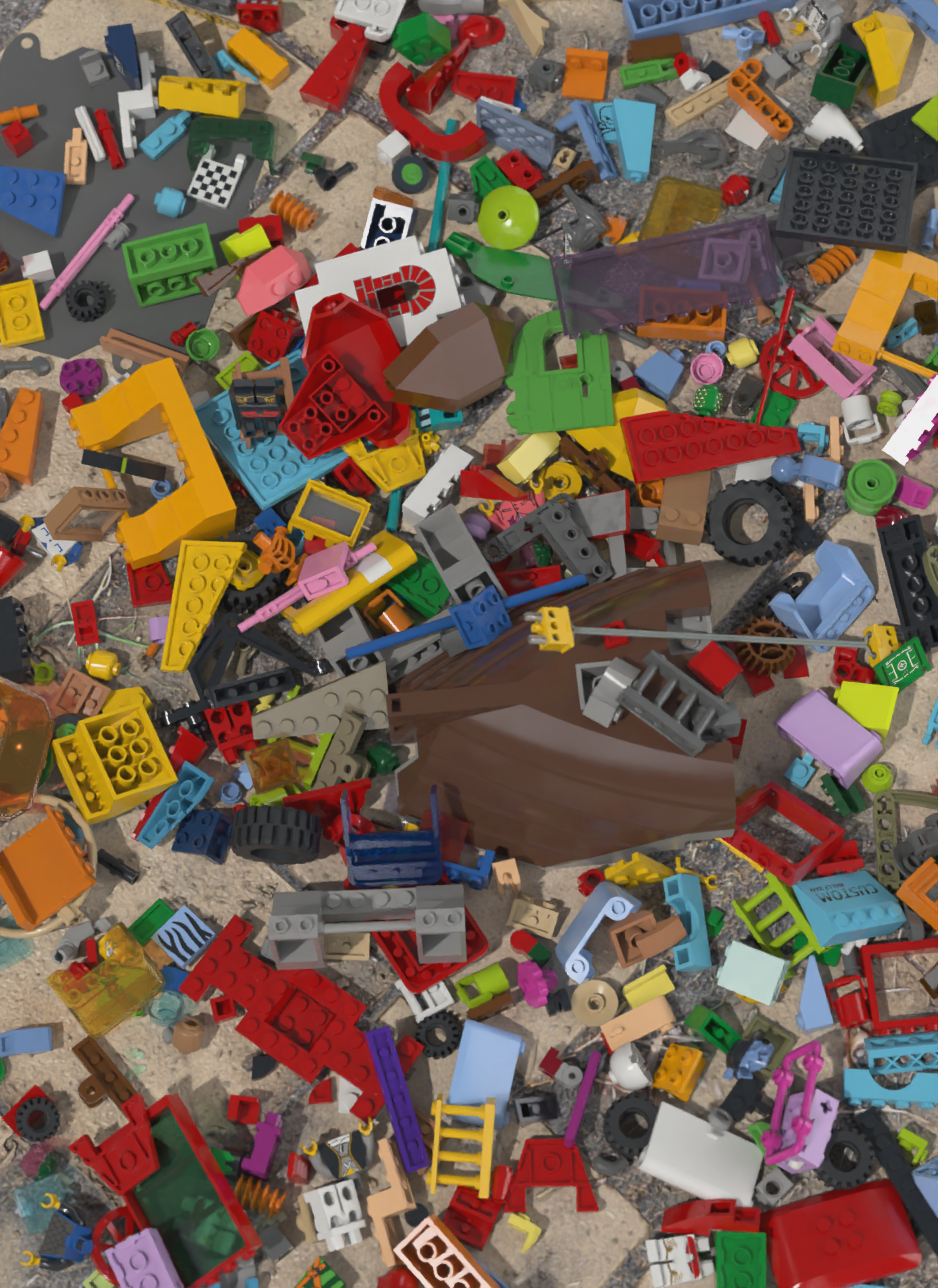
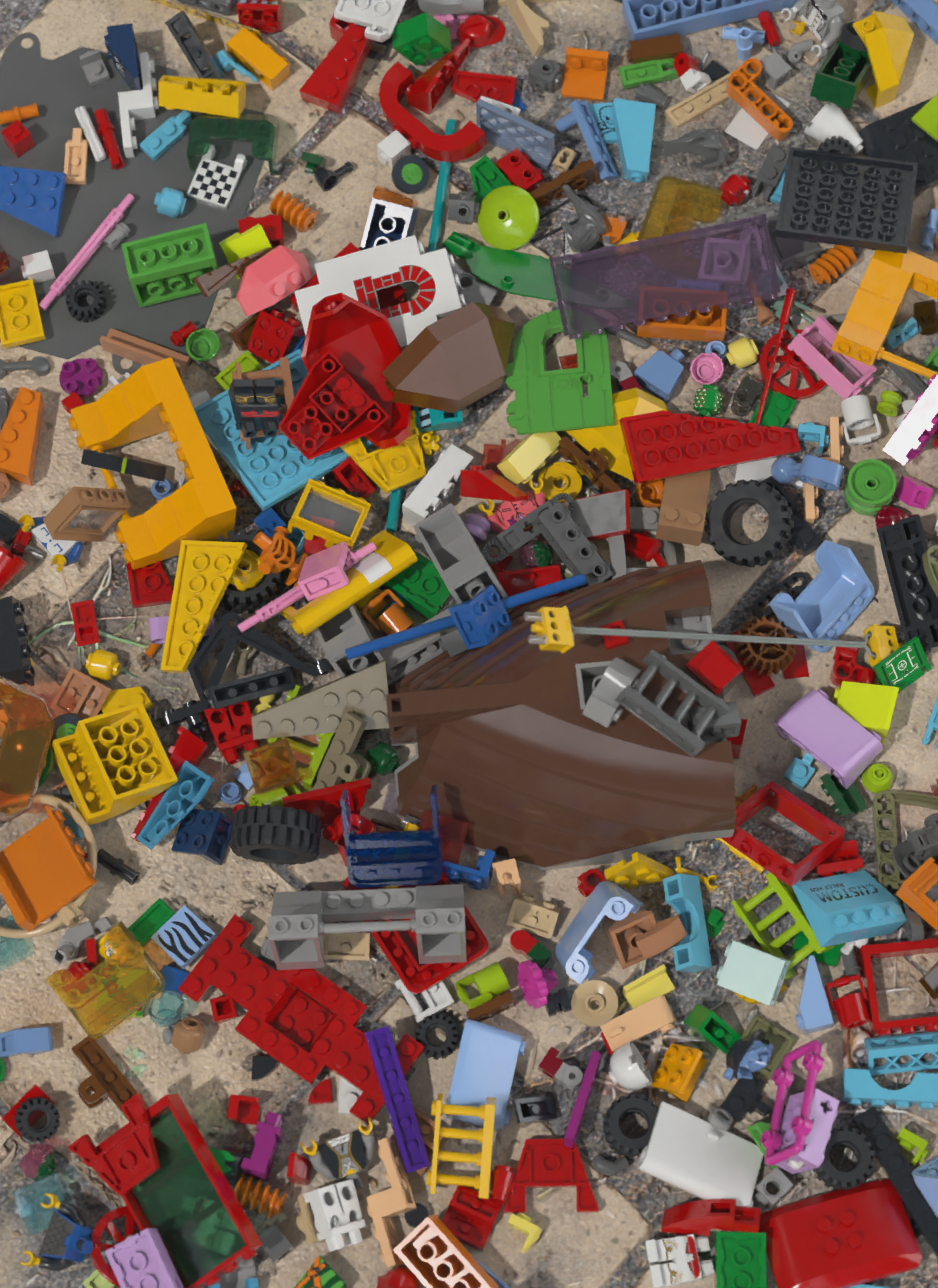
lime tile [34,662,55,686] -> none

